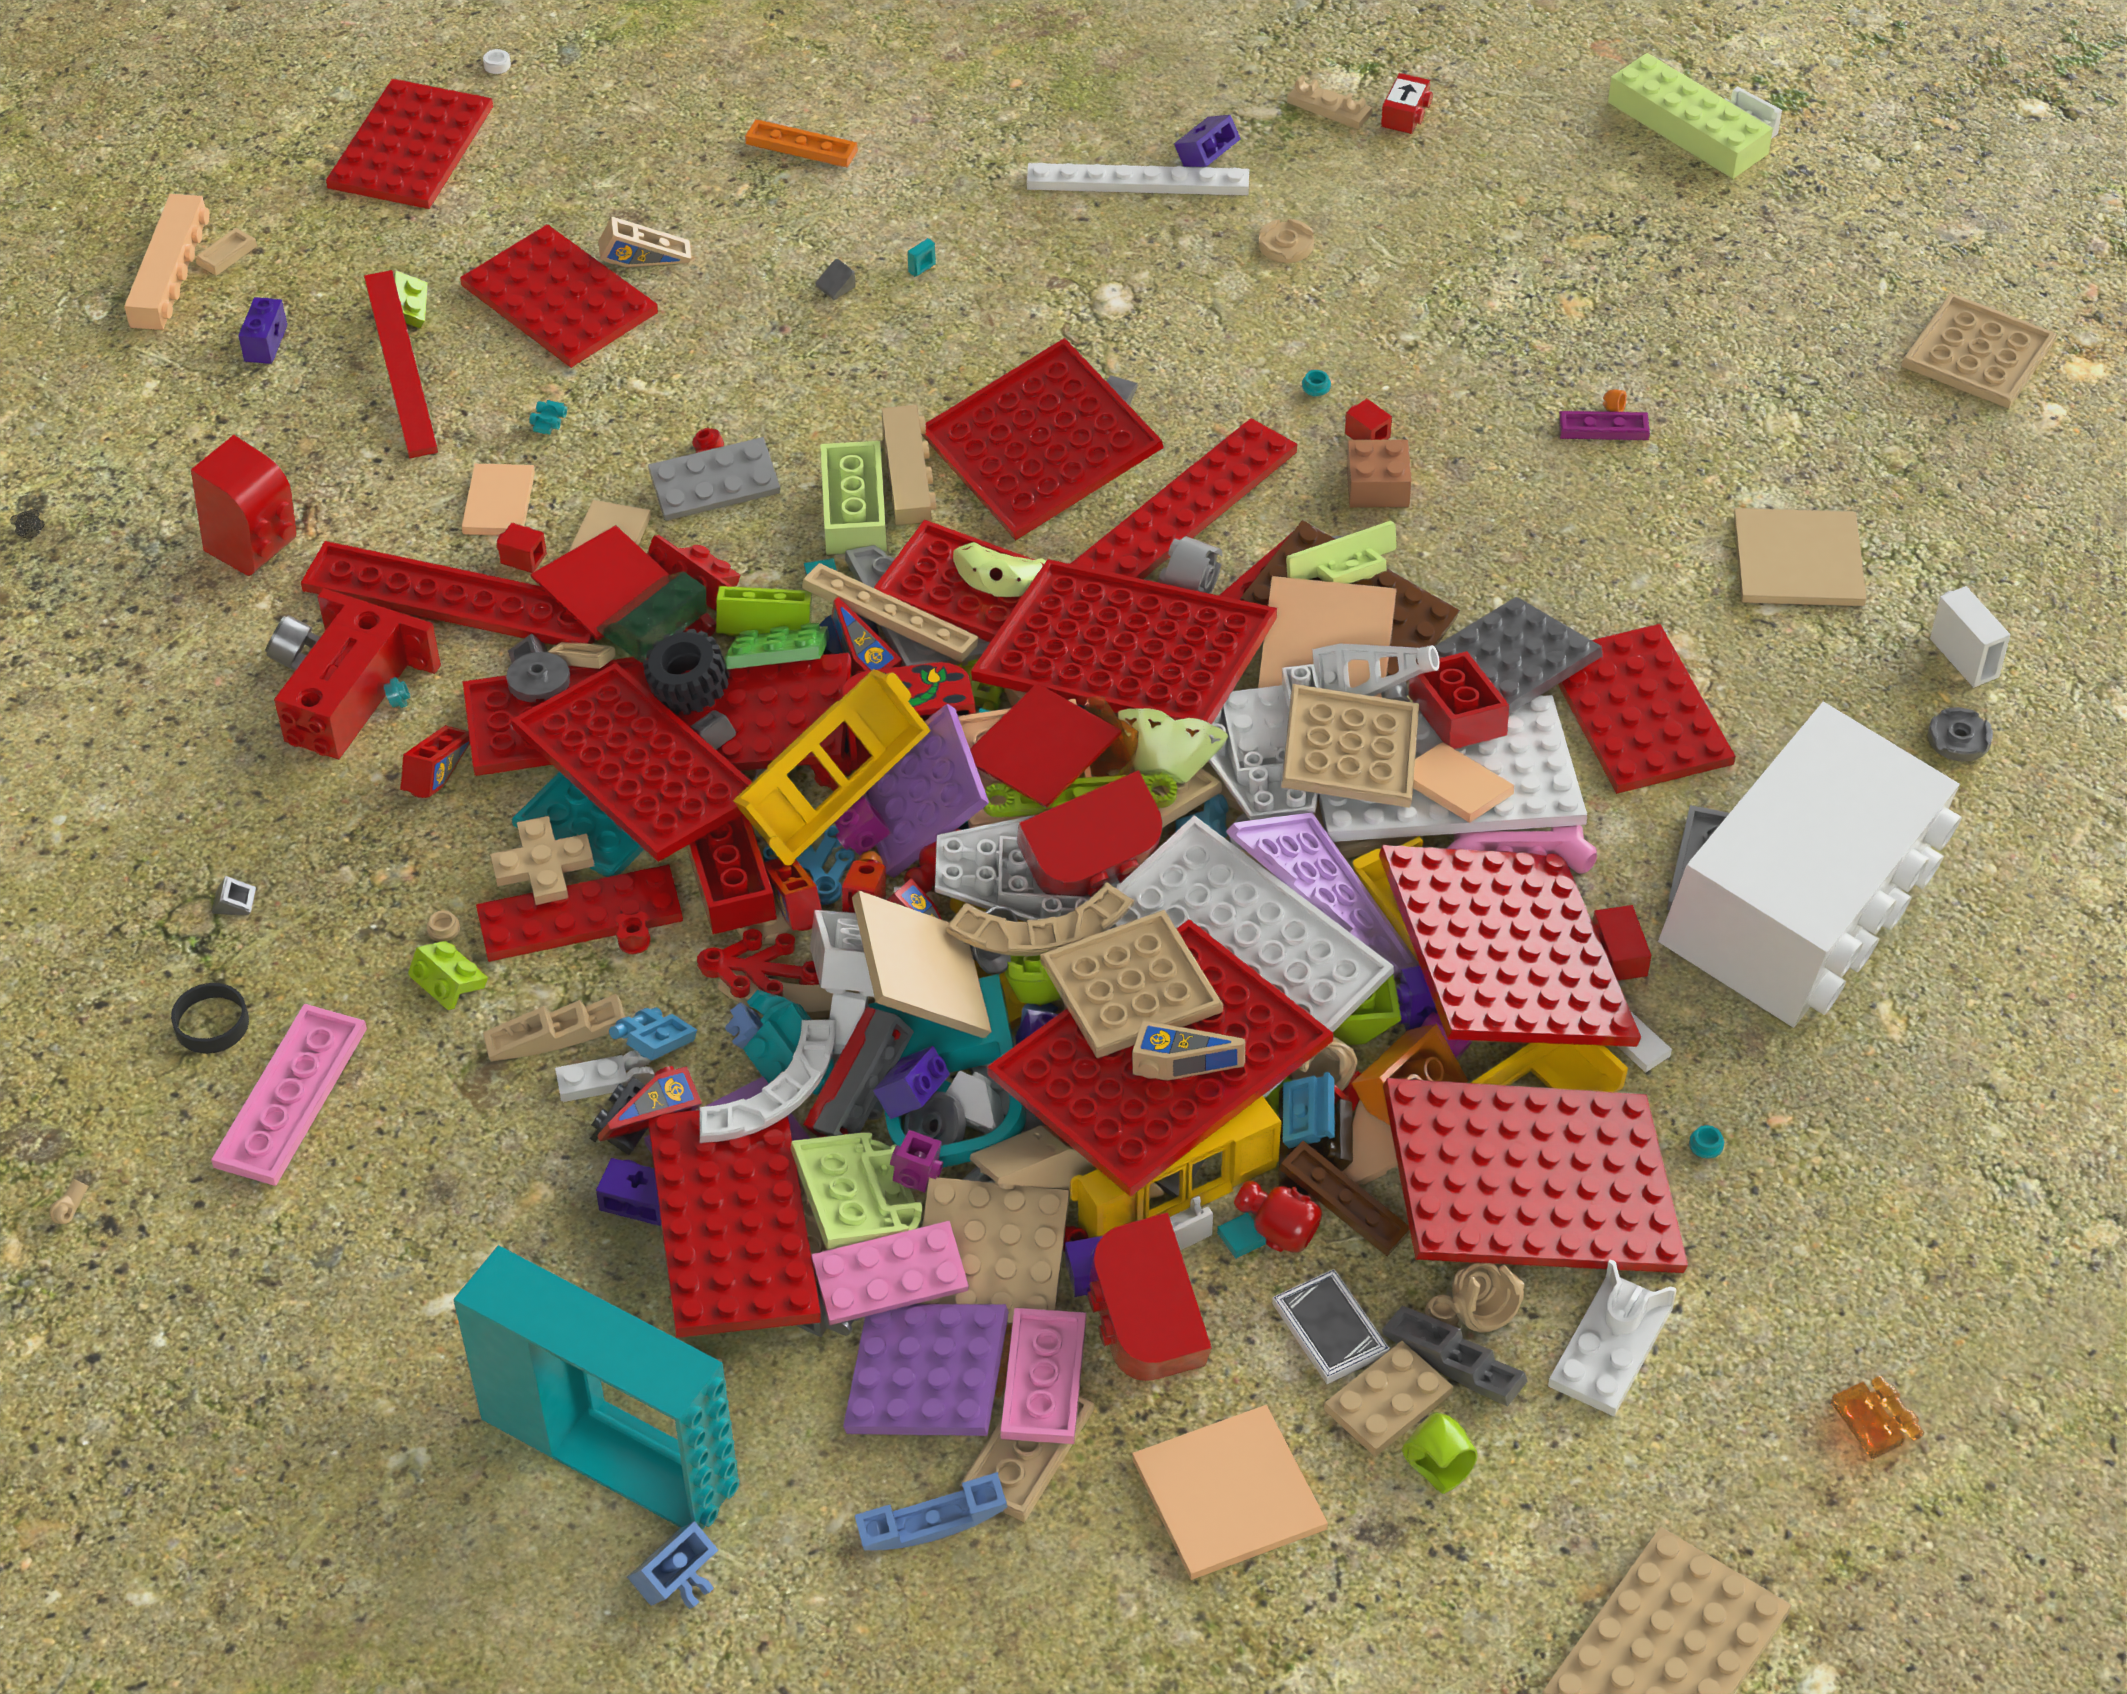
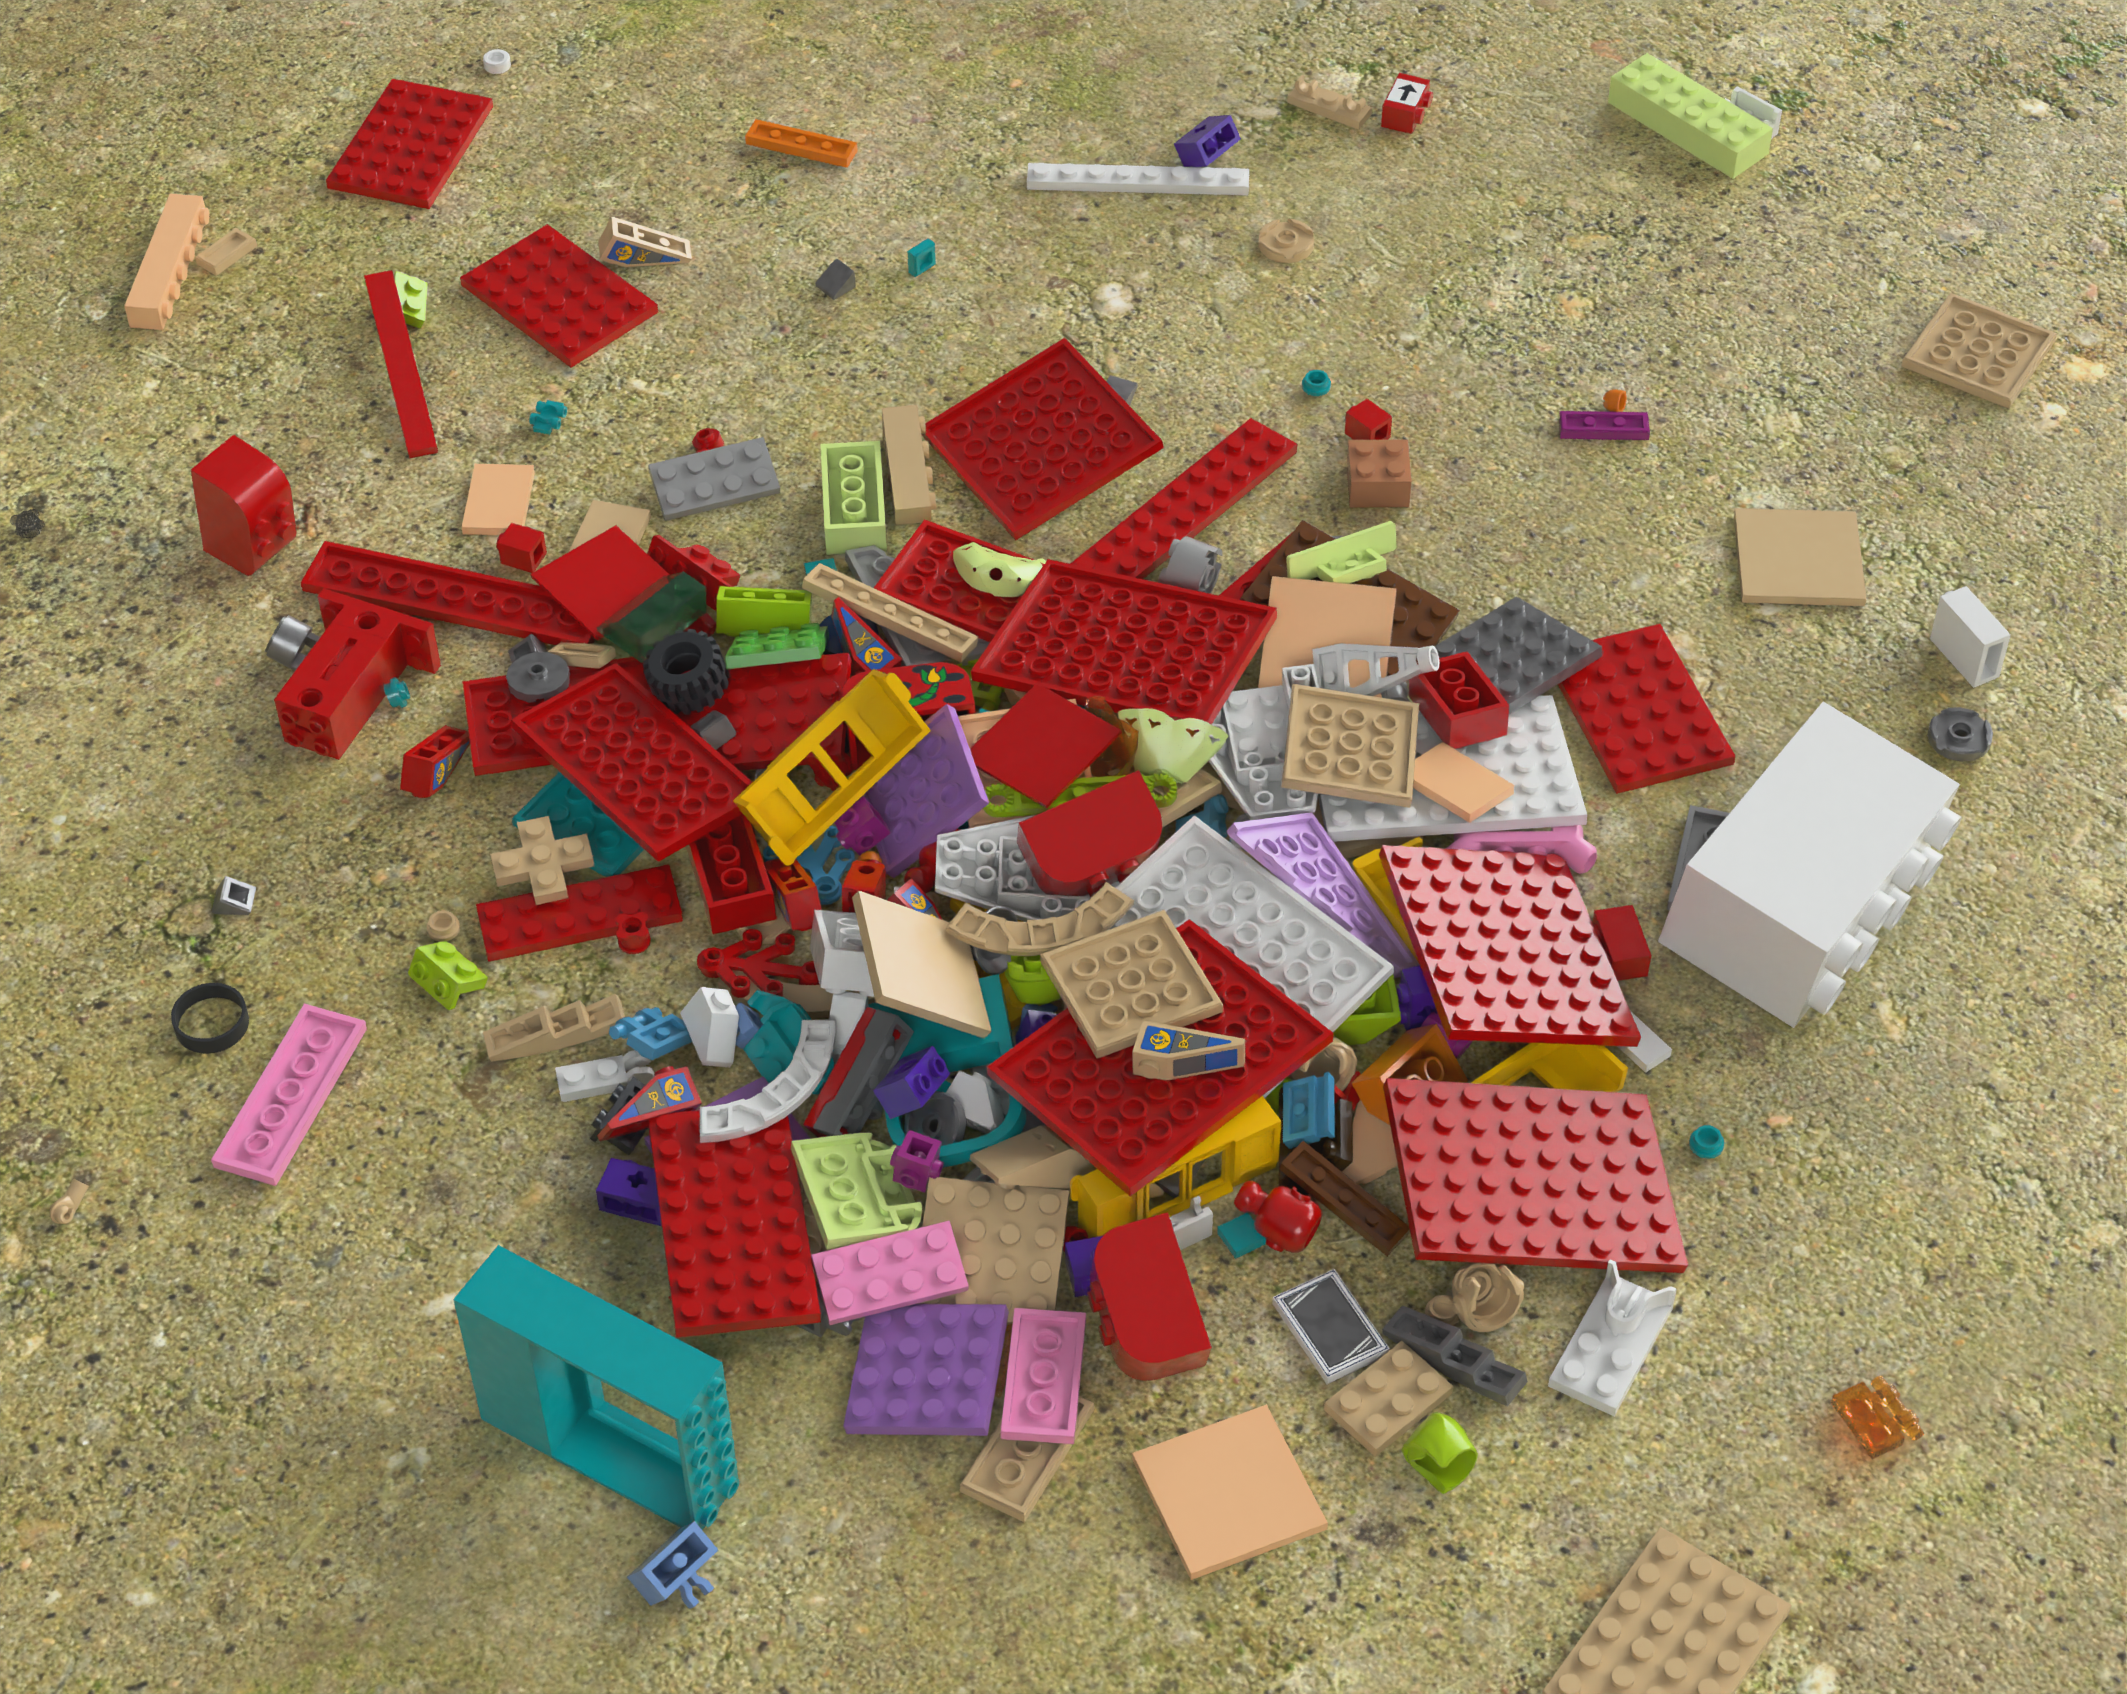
dark purple brick [238,297,288,364] -> none
medium blue slope [855,1472,1008,1550] -> none
none -> white slope [680,987,739,1068]

